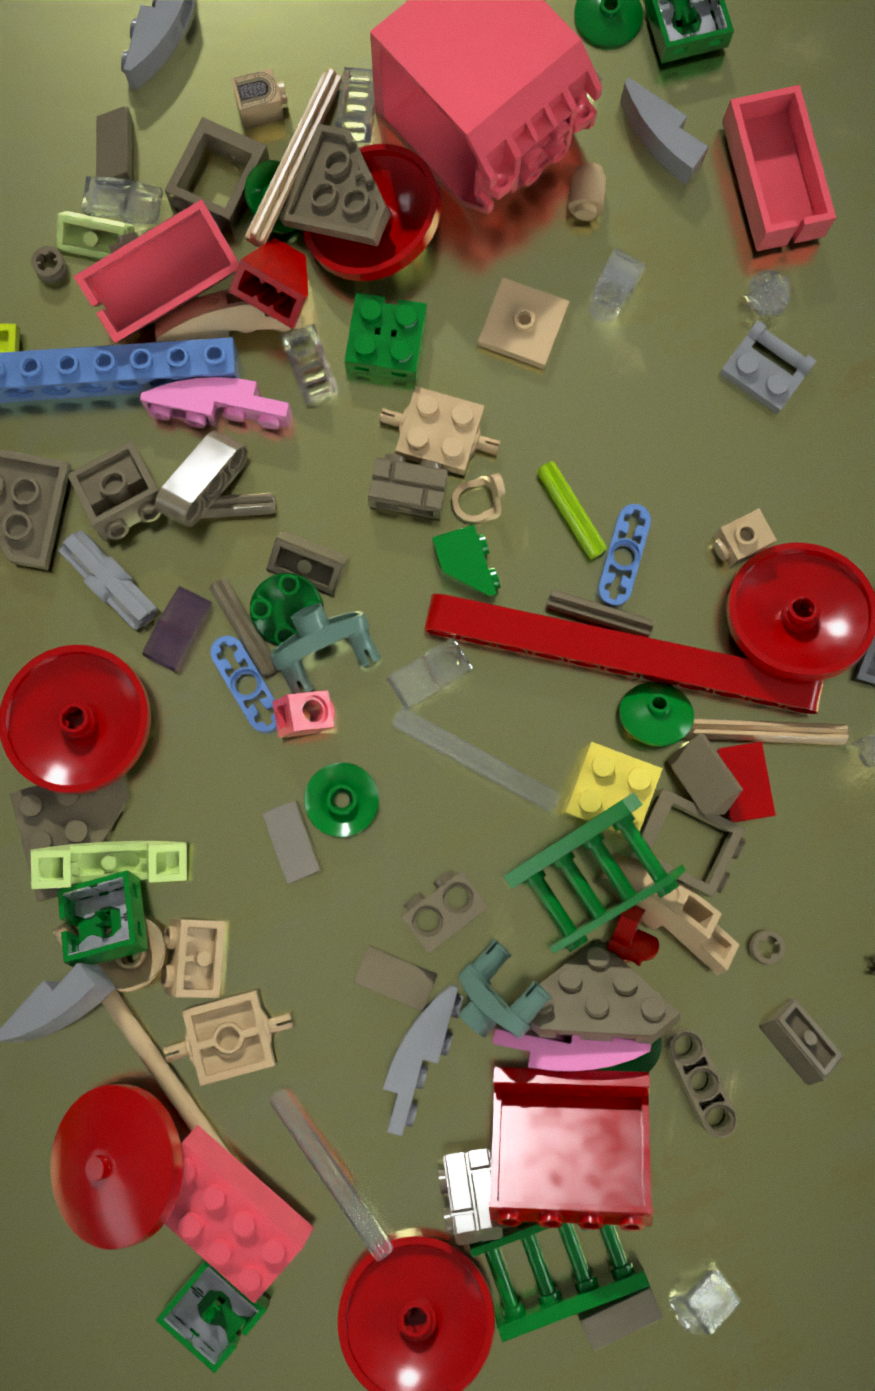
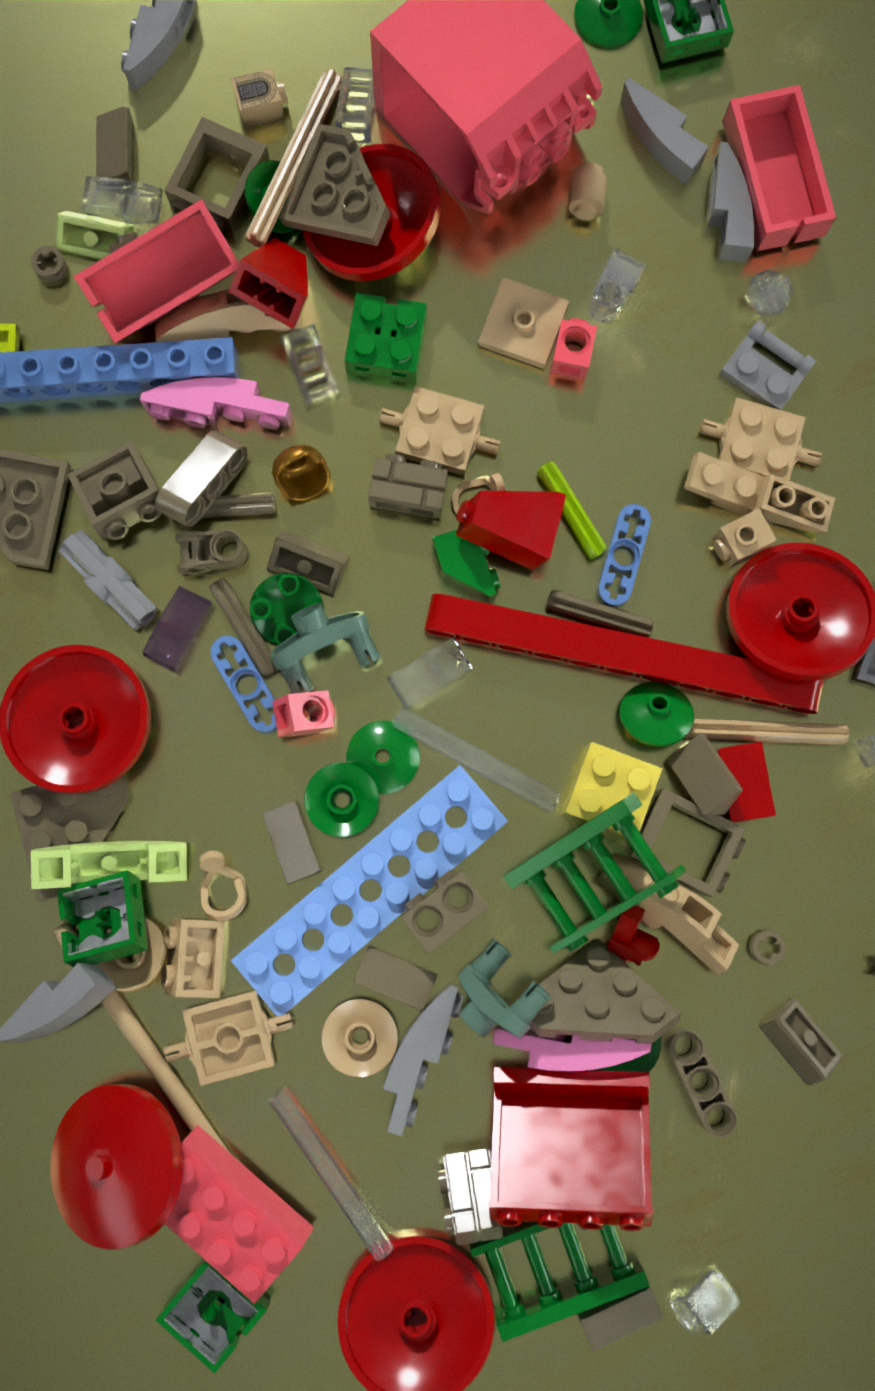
none -> dark tan piece [175,529,249,574]
none -> tan piece [199,851,247,921]
none -> light blue plate [231,765,508,1016]
none -> pearl gold hair [272,444,331,500]
none -> tan dish [321,999,398,1077]
none -> green dish [346,720,420,794]
none -> red slope [456,490,566,570]
none -> coral brick [550,318,597,380]
none -> tan slope [684,452,836,534]
none -> tan plate [699,397,822,481]
none -> light grey slope [707,141,754,263]

